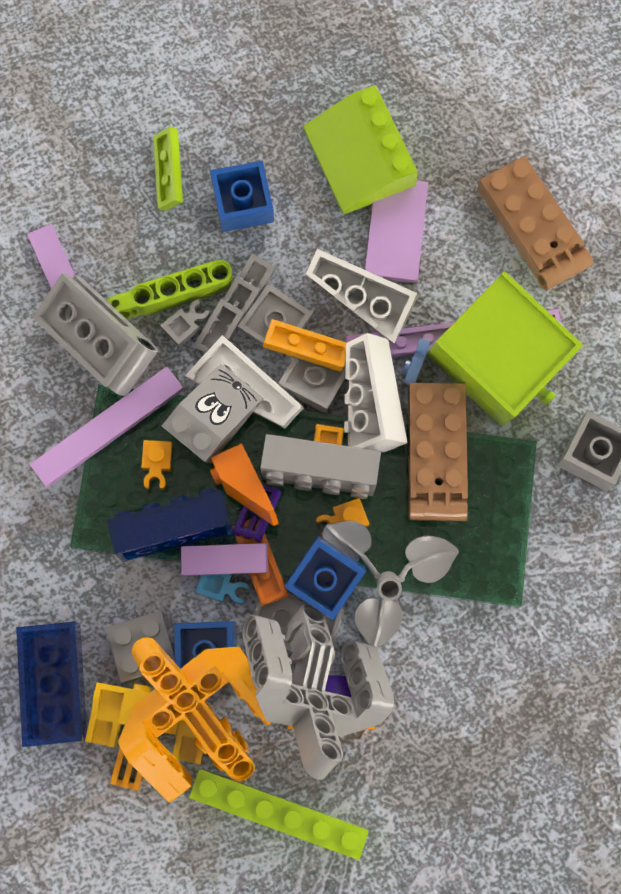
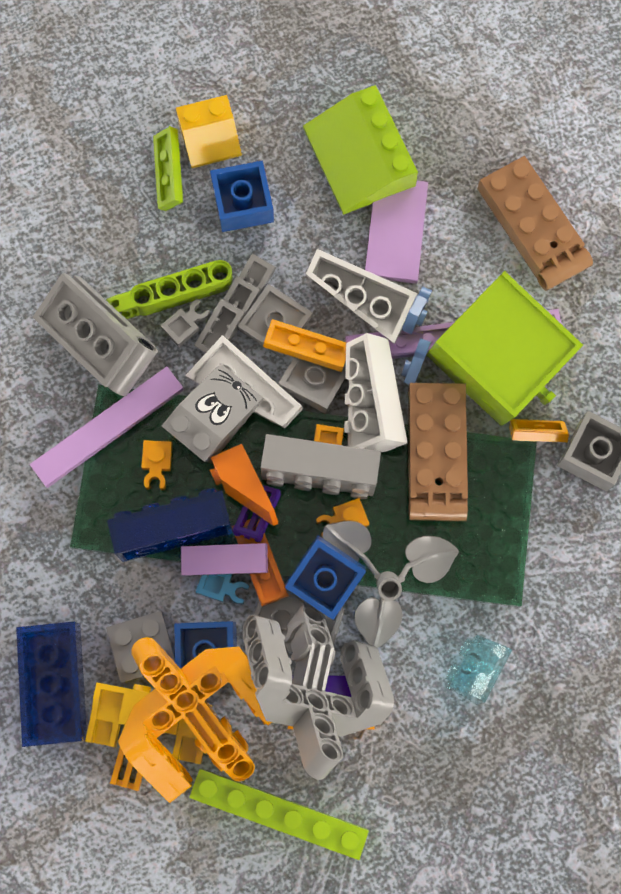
lavender tile [27,224,75,289] -> none
none -> yellow slope [176,95,242,169]
none -> medium blue plate [402,286,432,335]
none -> clear light blue slope [446,635,512,705]
none -> light orange tile [509,419,569,443]

